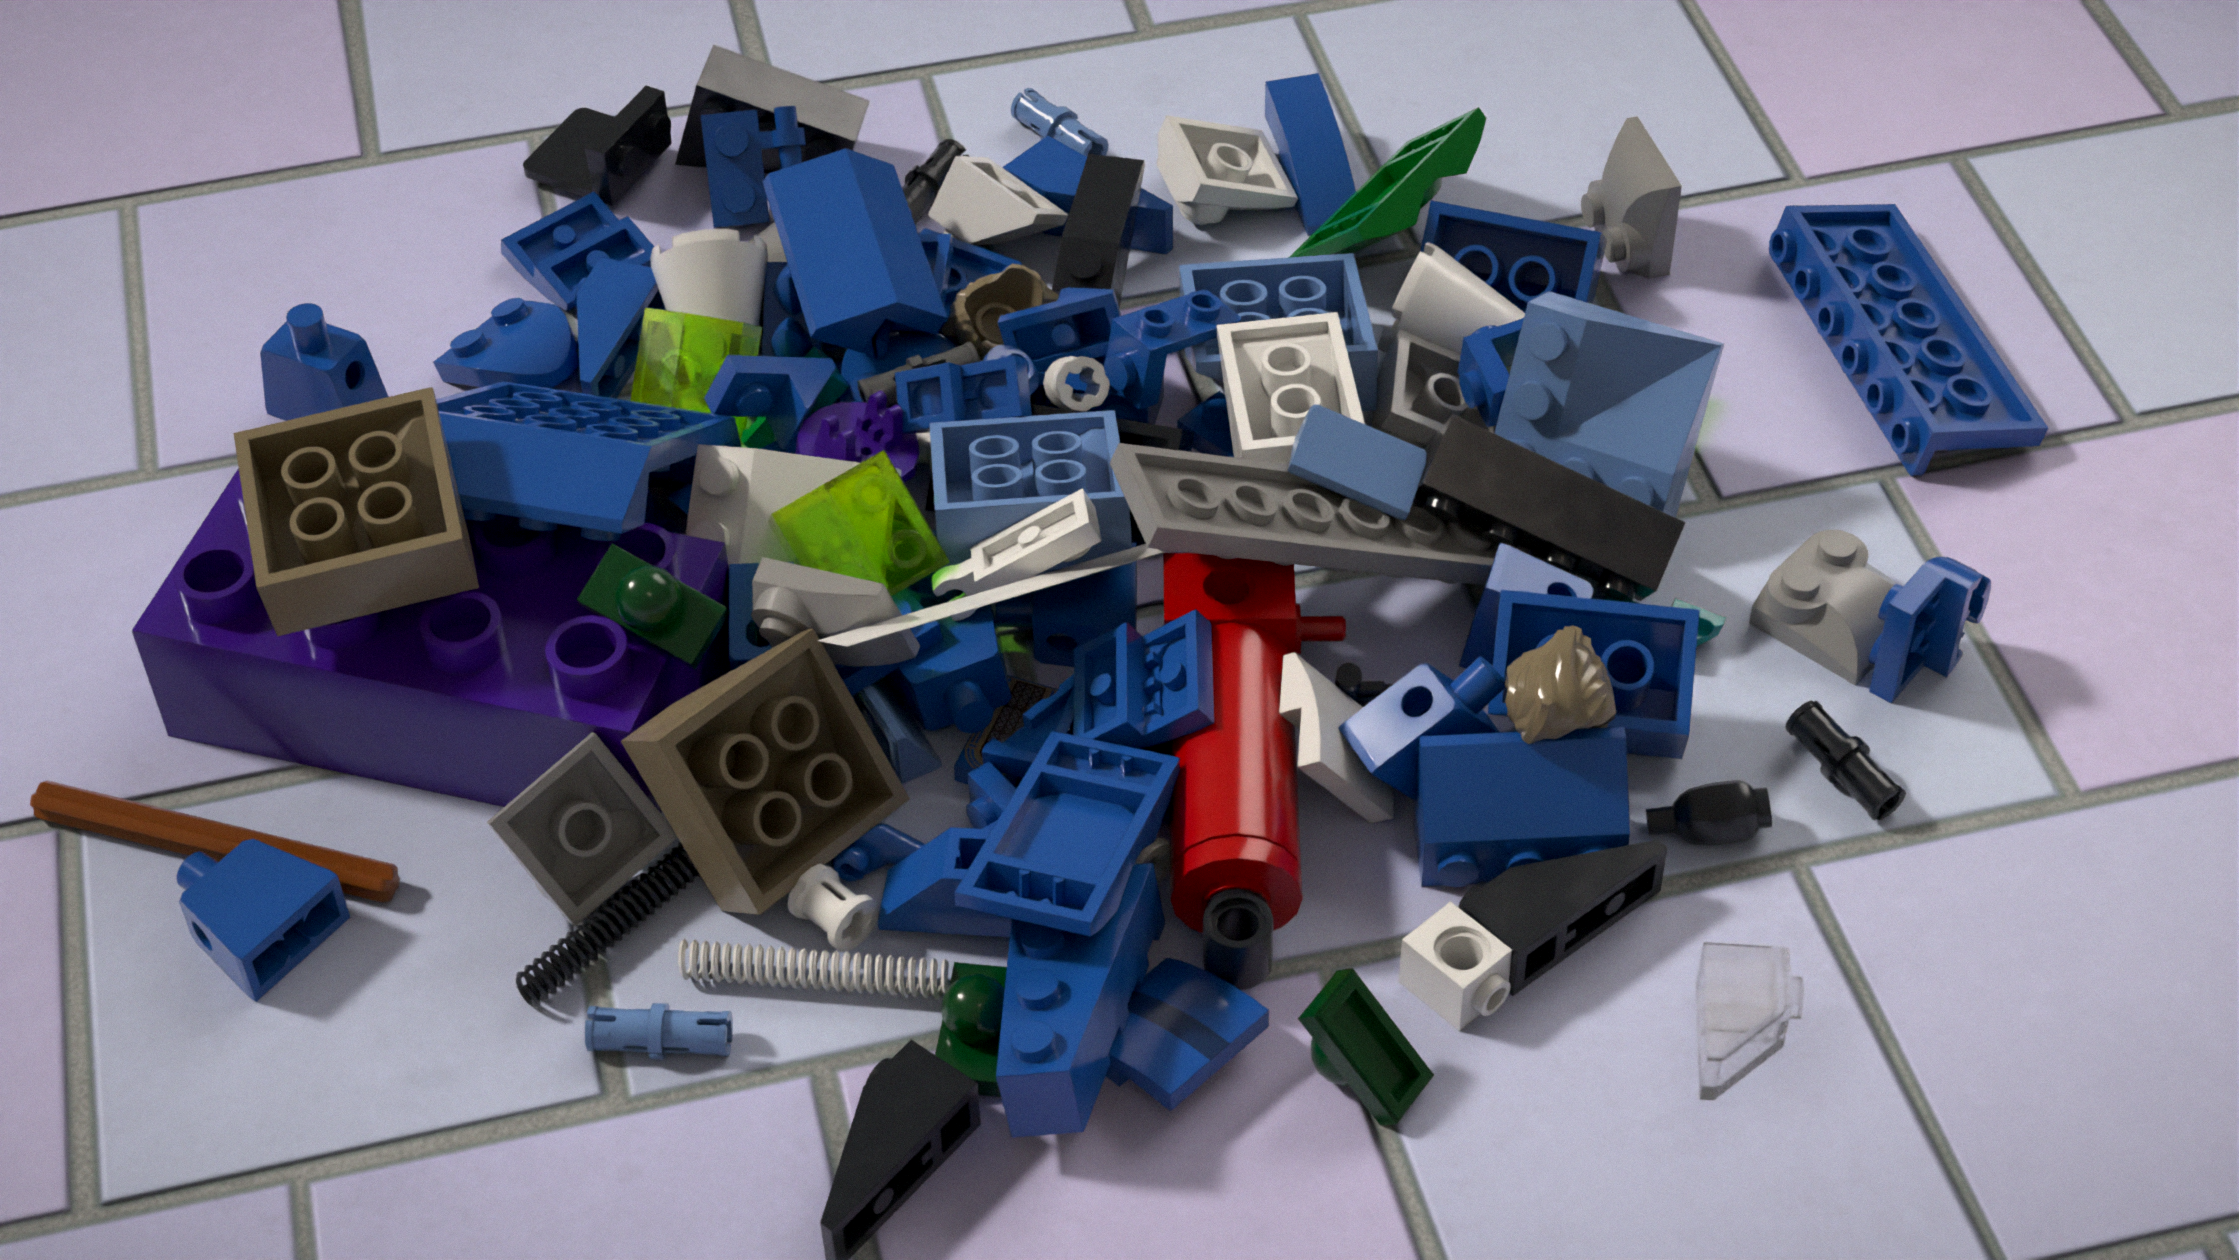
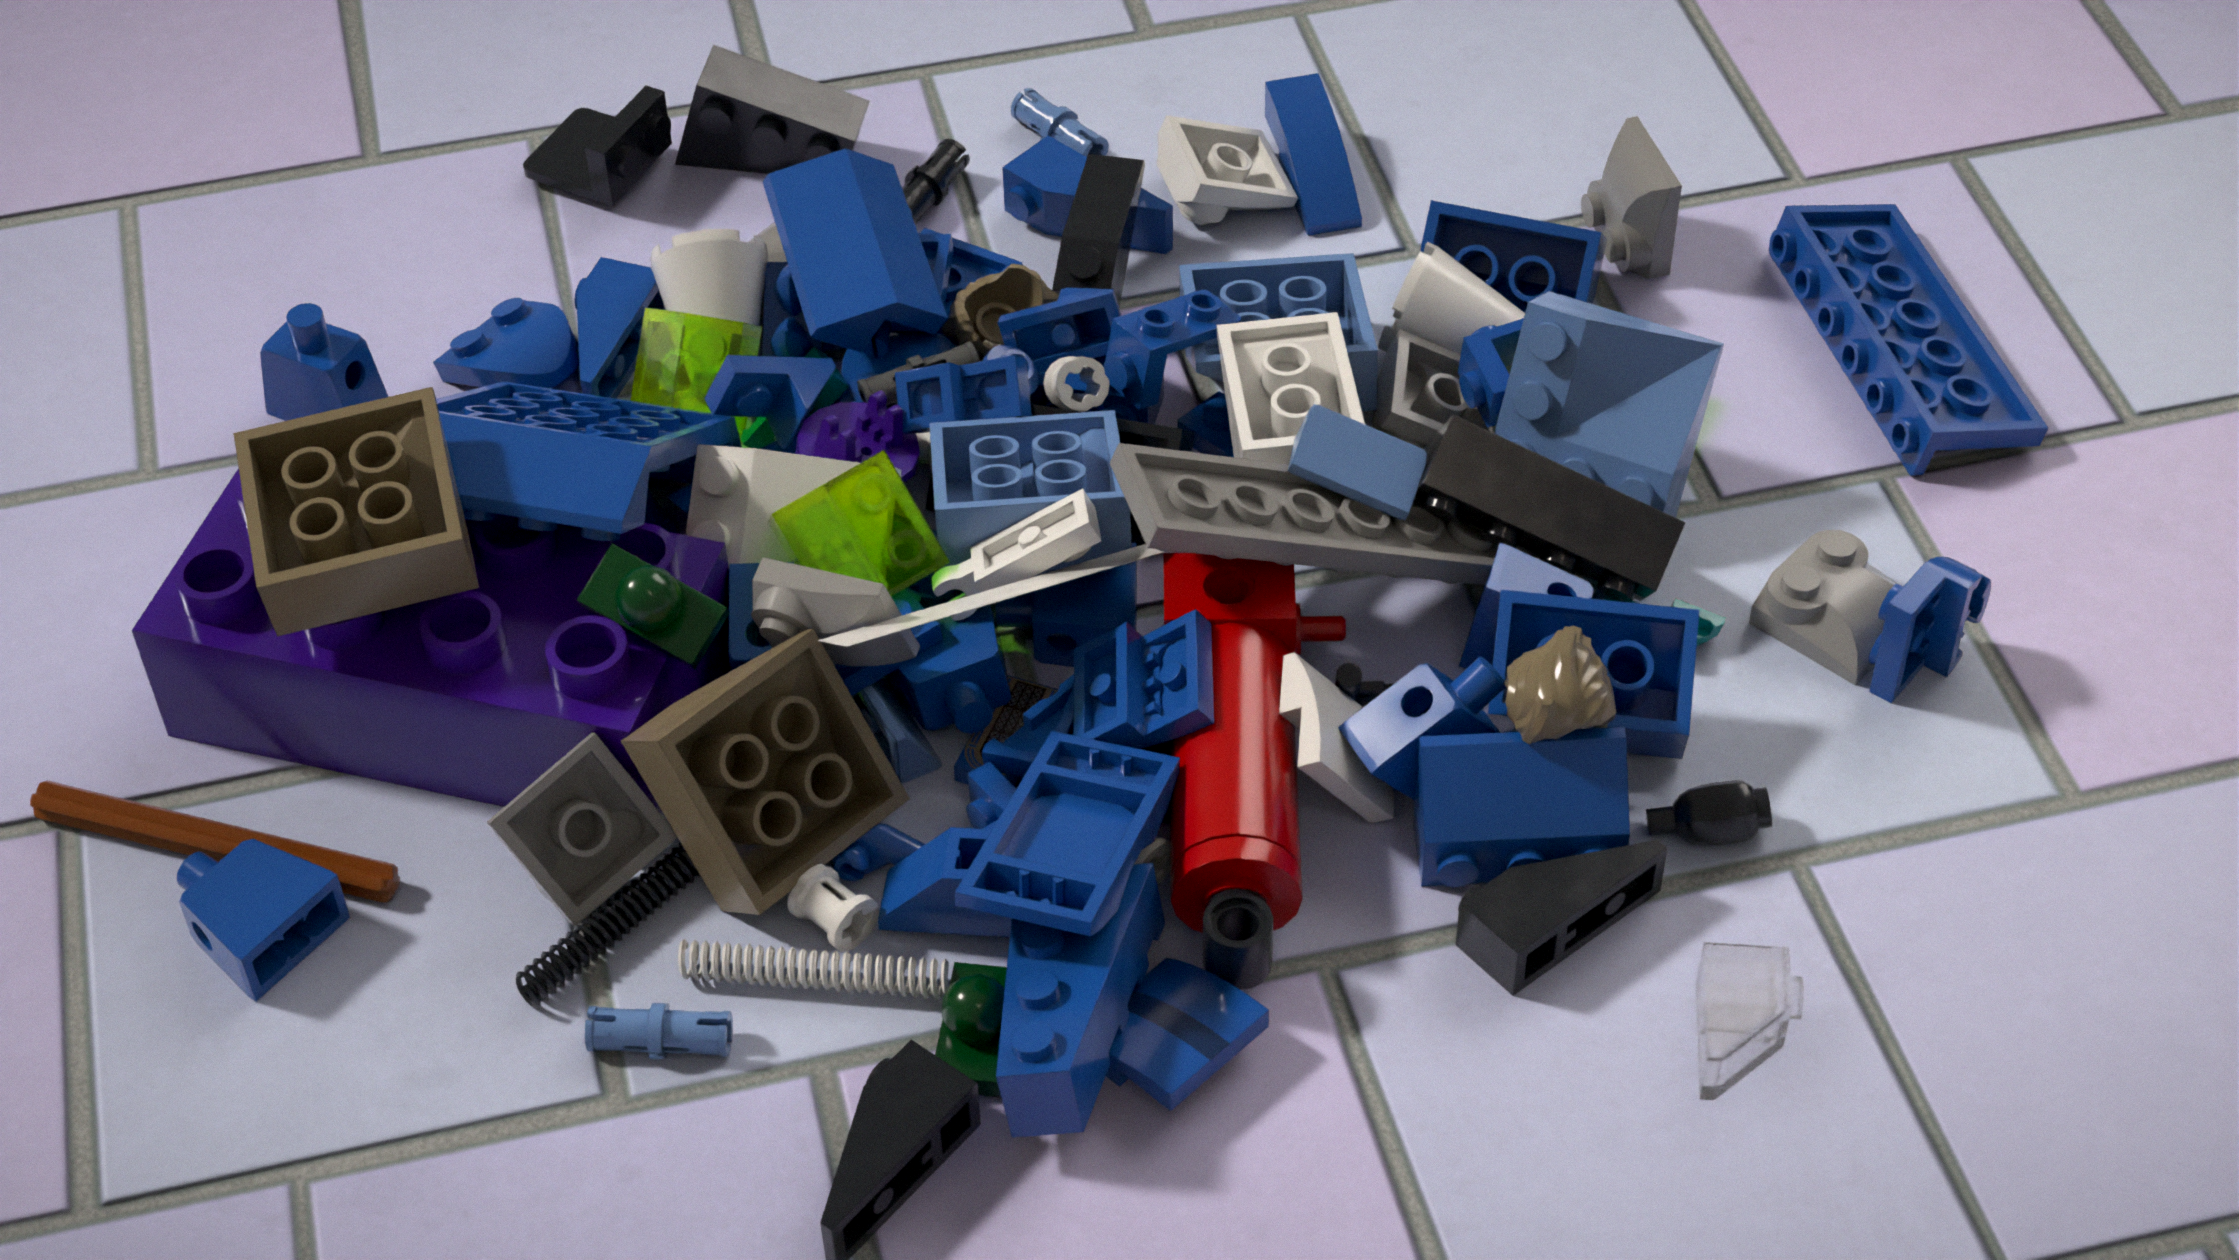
blue slope [501,191,655,311] -> none
blue plate [701,106,806,229] -> none
white slope [928,156,1068,245] -> none
green slope [1290,107,1486,257] -> none
dark green tile [1298,968,1434,1126] -> none
white brick [1399,901,1512,1031] -> none
black pin [1785,700,1906,821] -> none

